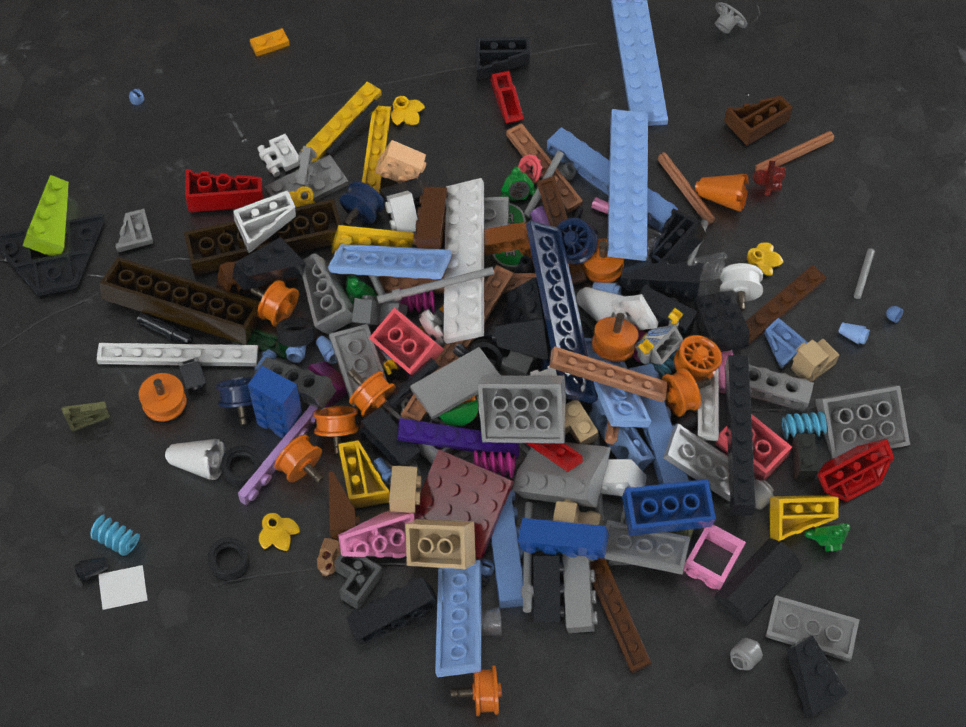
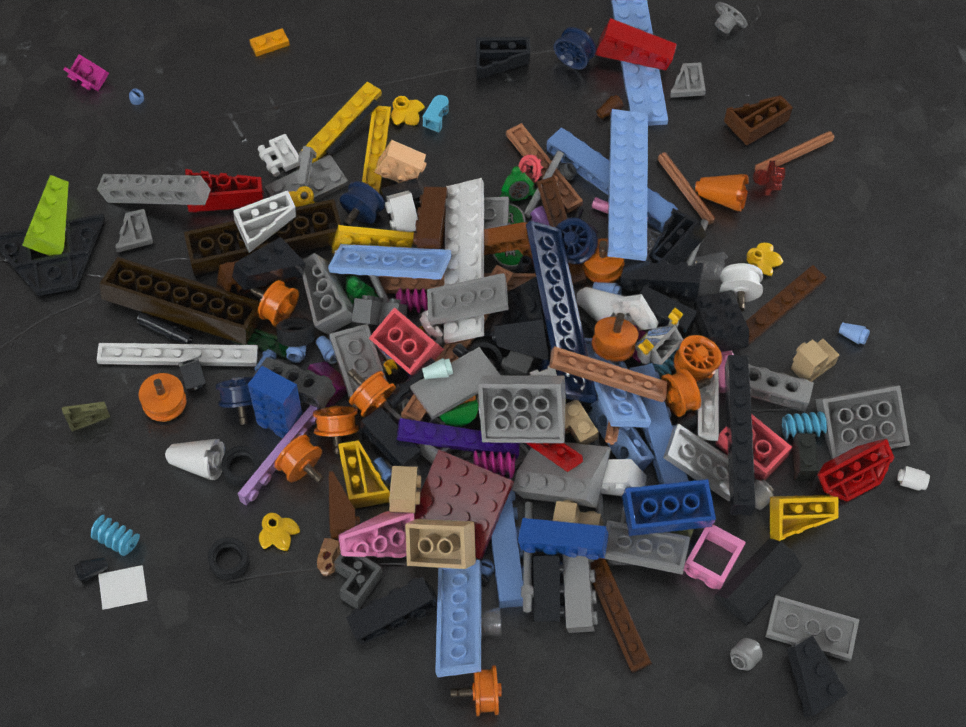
light grey bar [377,267,494,304] -> none
red slope [490,71,524,124] -> none
medium blue wing [764,318,808,369] -> none
green rock [804,523,850,551] -> none
light grey bar [853,249,875,299] -> none
medium blue hinge [886,306,903,323] -> none
none -> dark pink bracket [63,54,109,91]
none -> light grey brick [97,174,211,205]
none -> light aqua cone [422,358,454,380]
none -> medium azure leg [423,95,449,132]
none -> light grey plate [427,273,509,326]
none -> dark blue wheel [554,27,597,69]
none -> red wedge [595,18,677,70]
none -> reddish brown cone [596,95,624,119]
none -> light grey wing [670,62,706,98]
none -> white brick [897,466,930,491]

